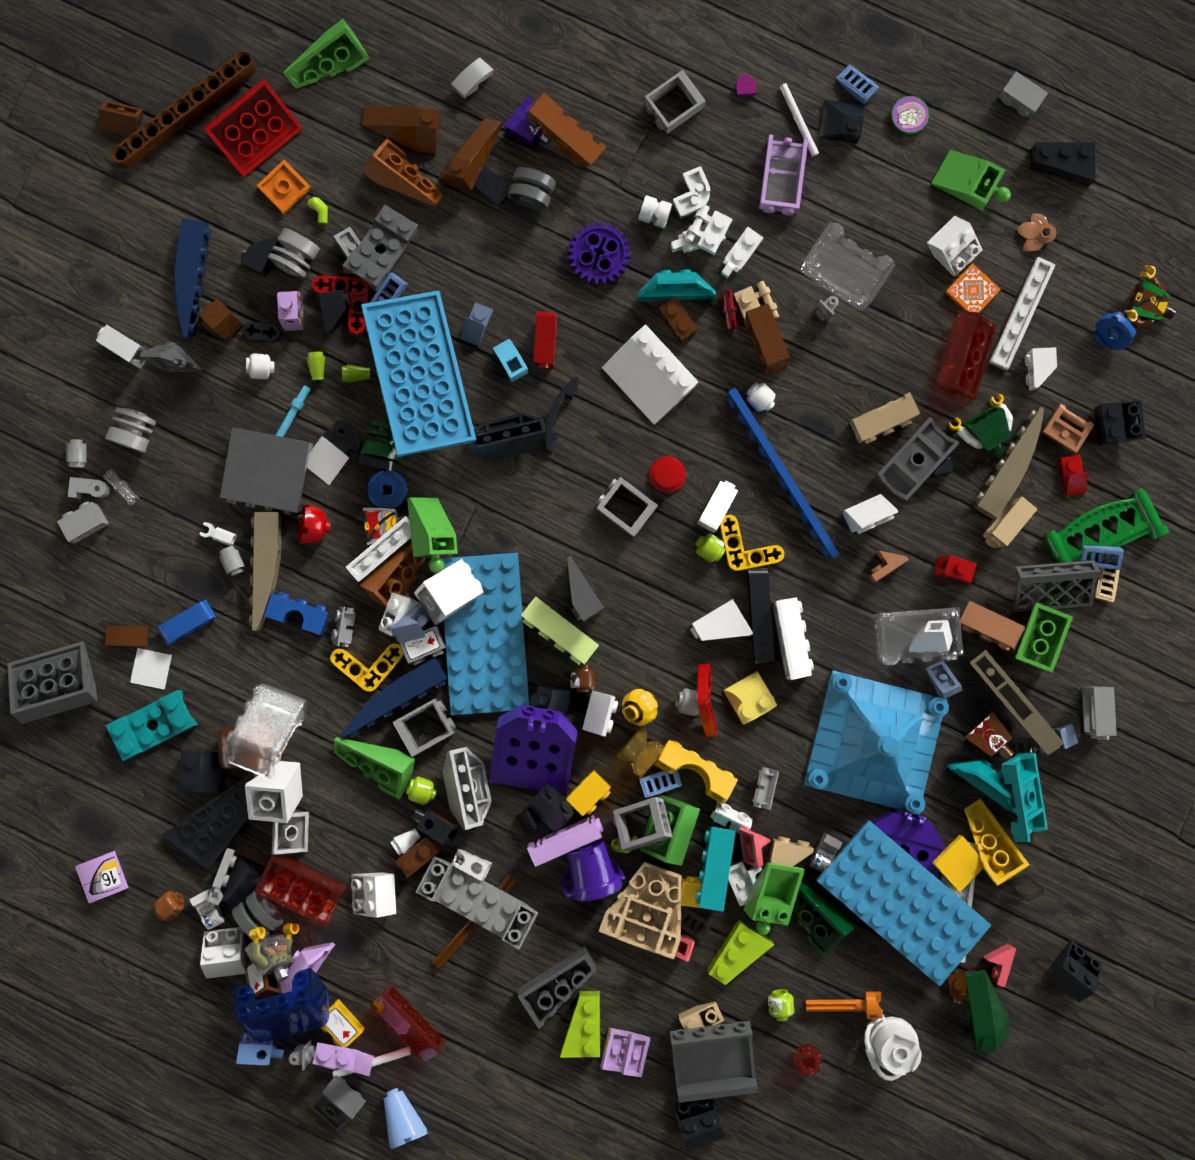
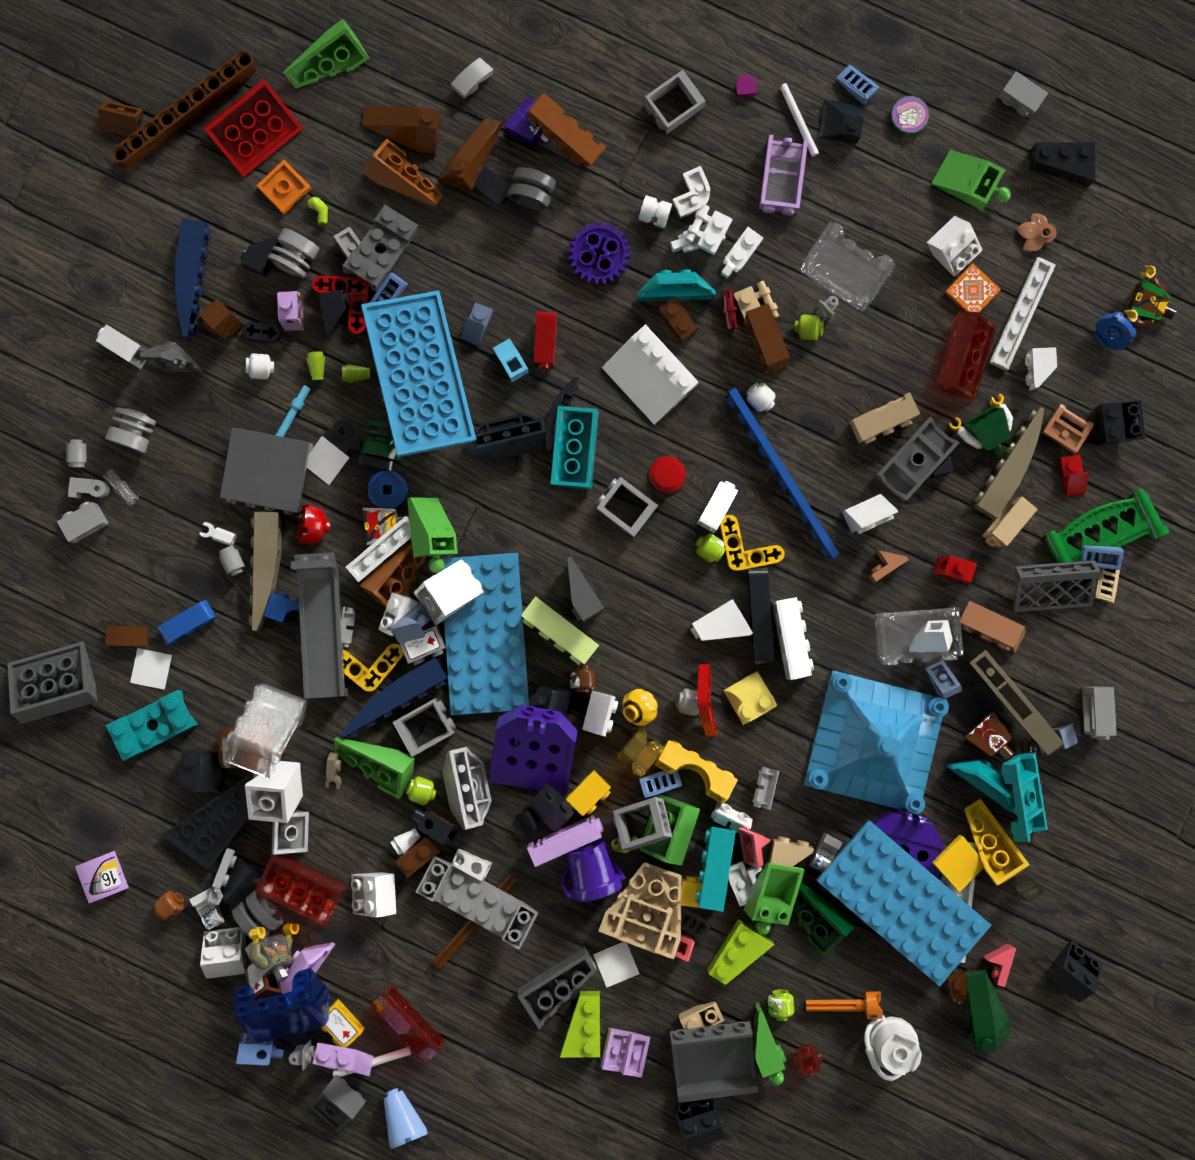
bright green slope [1015,603,1073,673] -> none
none -> dark grey panel [291,552,348,699]
none -> dark tan plate [325,752,342,789]
none -> teal slope [551,406,599,490]
none -> white sticker [593,942,639,987]
none -> bright green slope [752,1002,787,1086]
none -> lime head [795,314,824,340]

